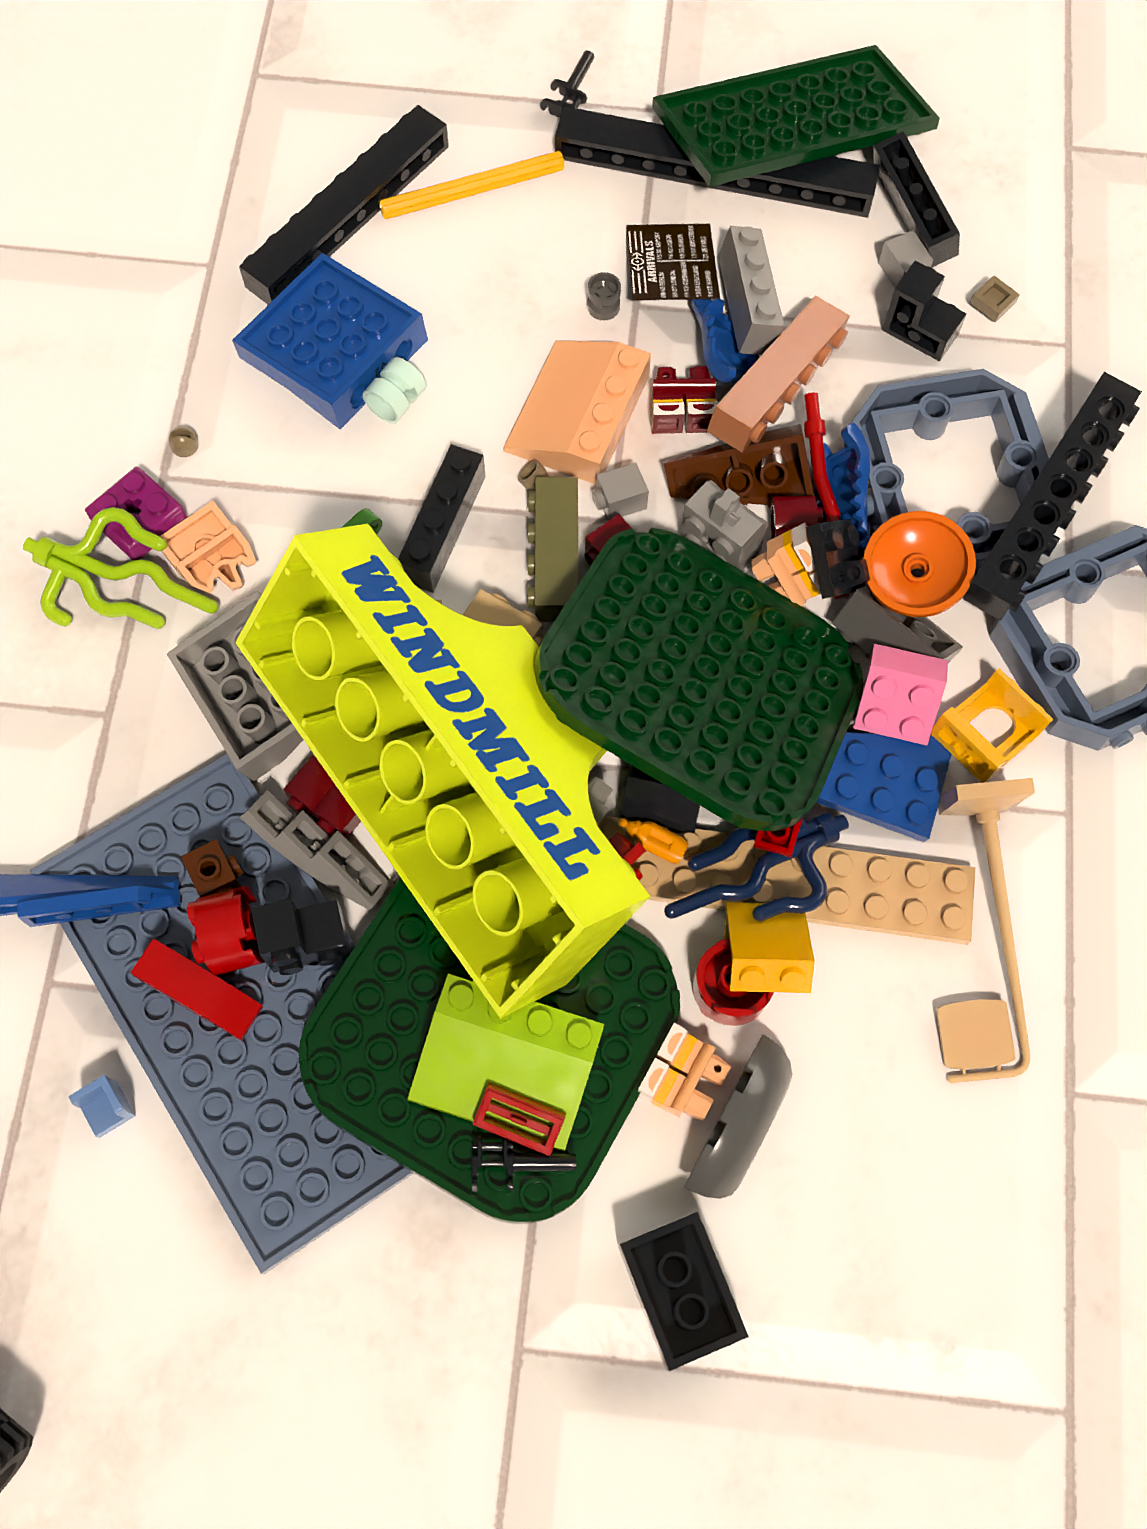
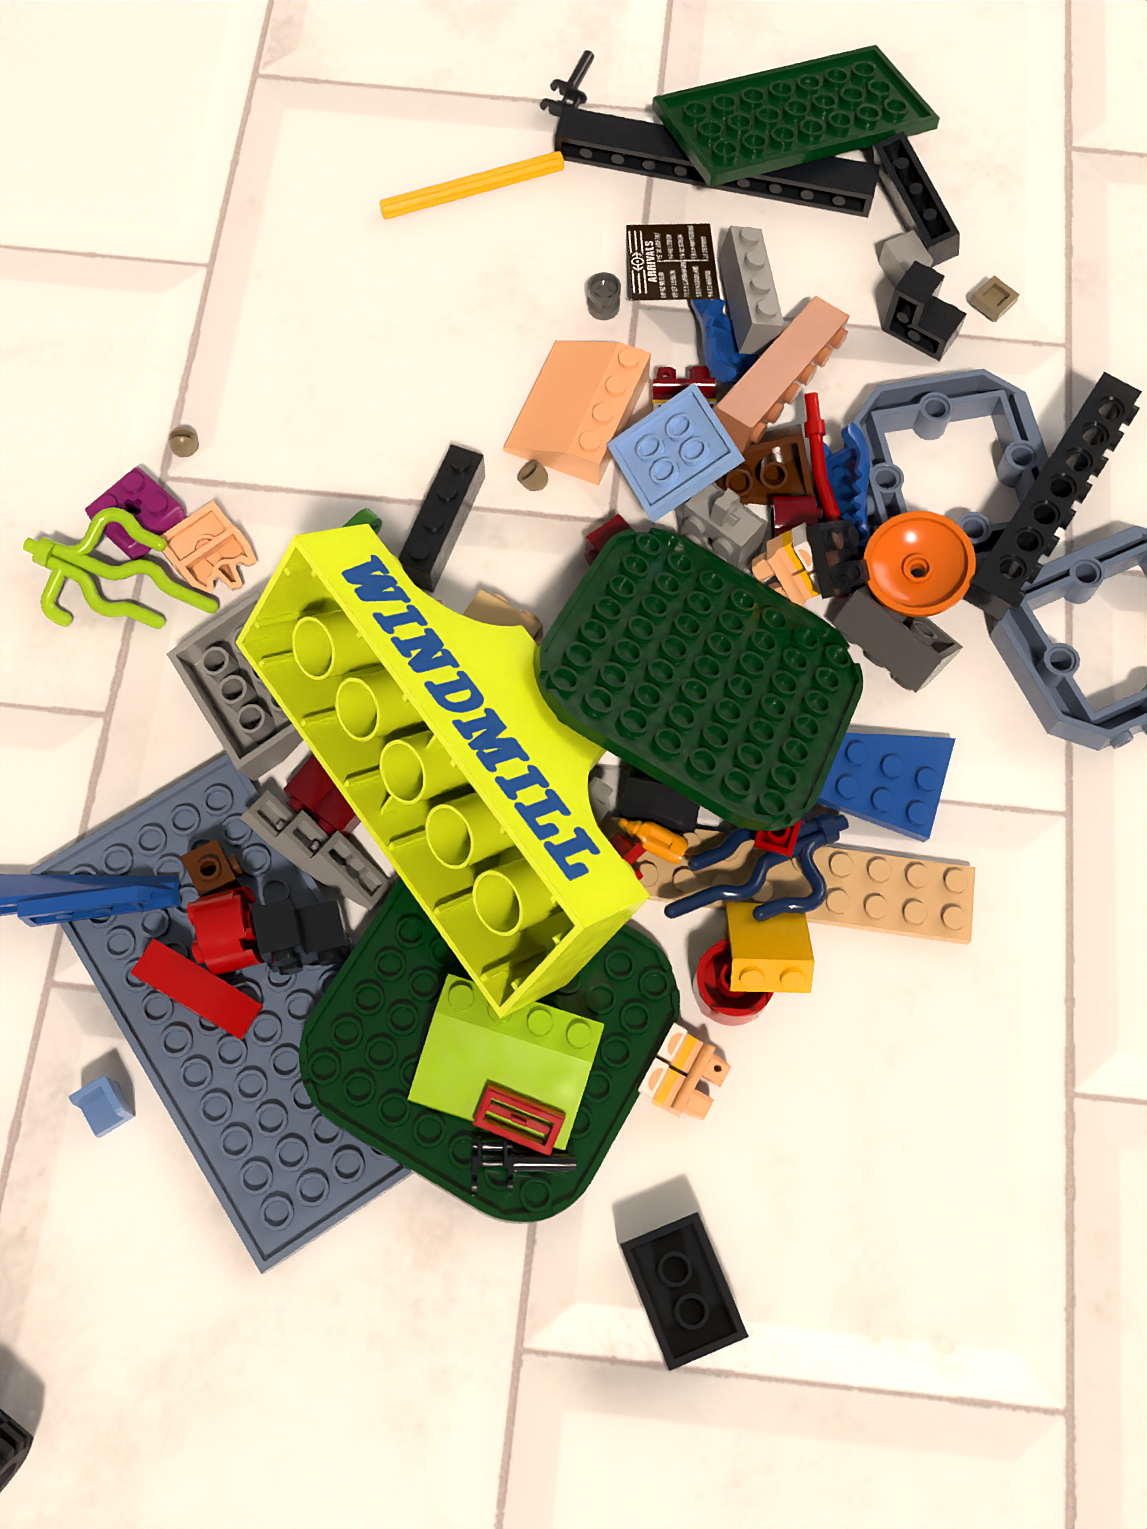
blue piece [232,253,428,430] -> none
black brick [239,105,449,305] -> none
light aqua wheel [362,357,427,424] -> none
olive brick [528,477,579,621] -> none
light grey brick [592,462,649,521] -> none
dark grey brick [684,1034,793,1199] -> none
bright pink brick [854,644,948,745] -> none
yellow panel [931,668,1053,783] -> none
tan piece [936,778,1035,1083] -> none
none -> light blue plate [606,382,745,523]

